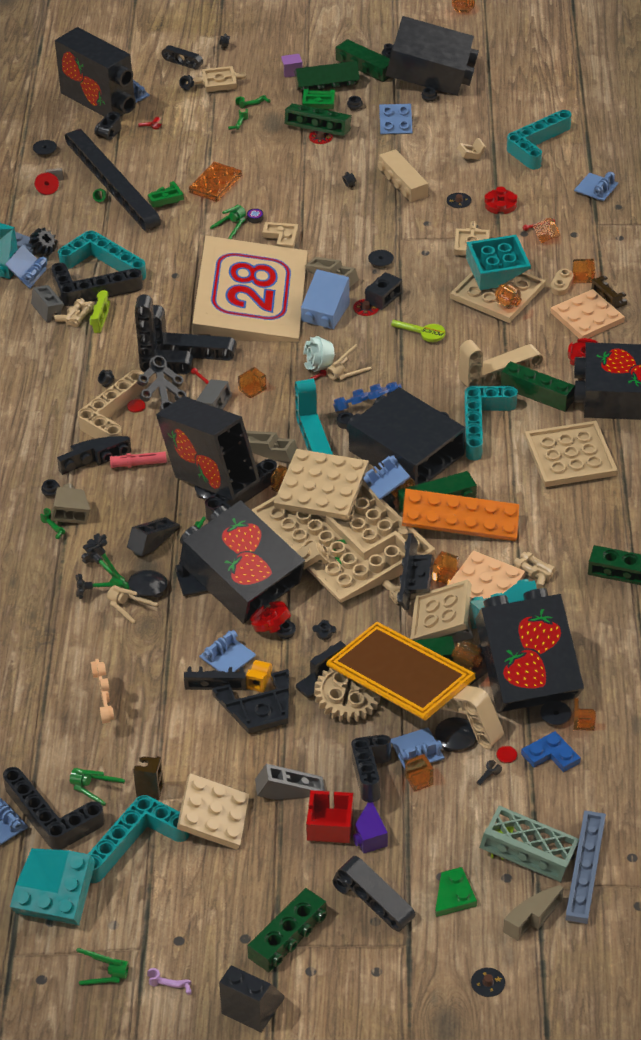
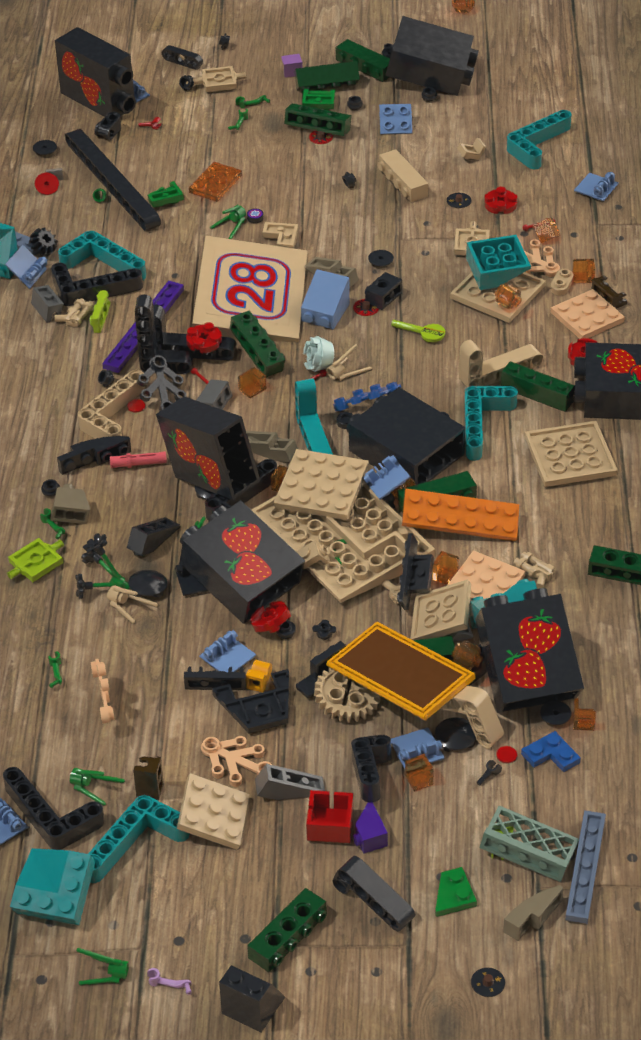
none -> lime plate [7,538,64,582]
none -> green piece [48,651,62,688]
none -> dark purple plate [102,280,184,373]
none -> red plate [186,322,222,353]
none -> light nougat plant [201,736,272,787]
none -> dark green brick [229,310,285,378]
none -> light nougat plant [524,239,560,277]

